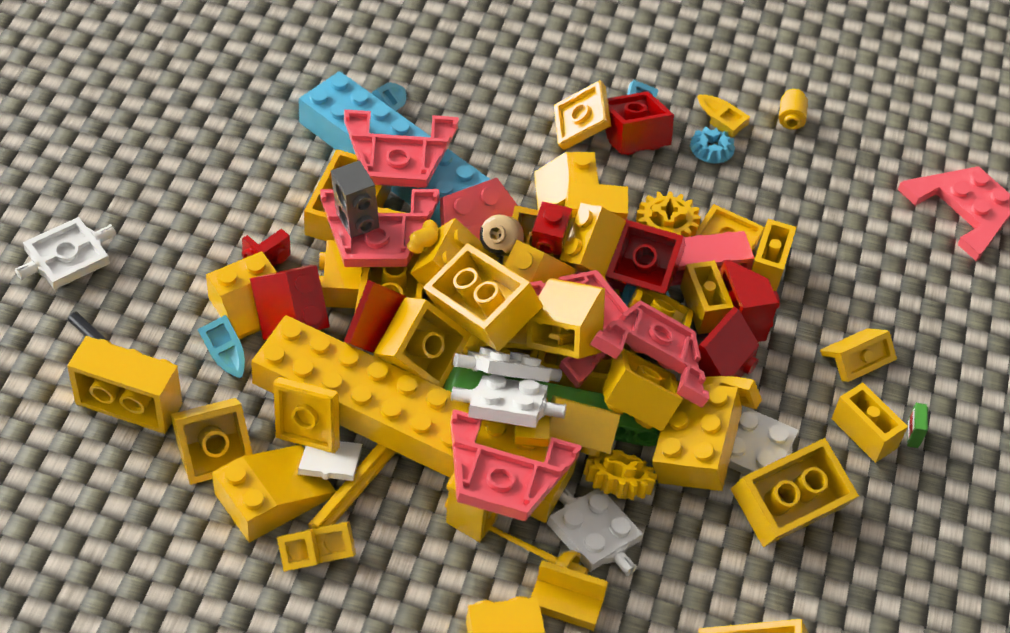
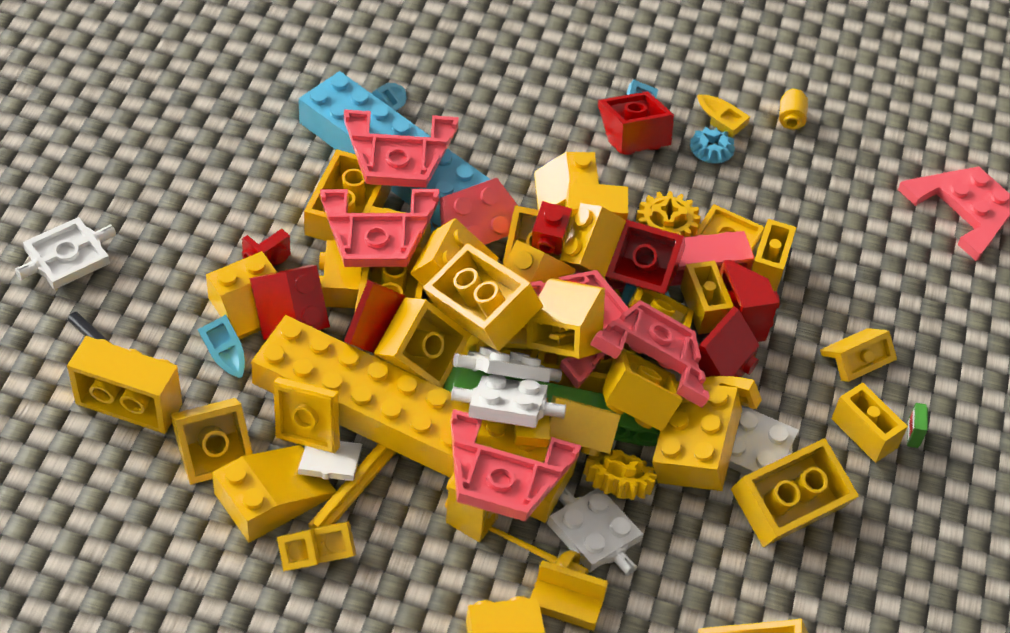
dark grey brick [331,160,379,238] -> none
yellow arm [407,220,438,254] -> none
tan head [480,214,524,256] -> none
yellow tile [554,80,611,151] -> none

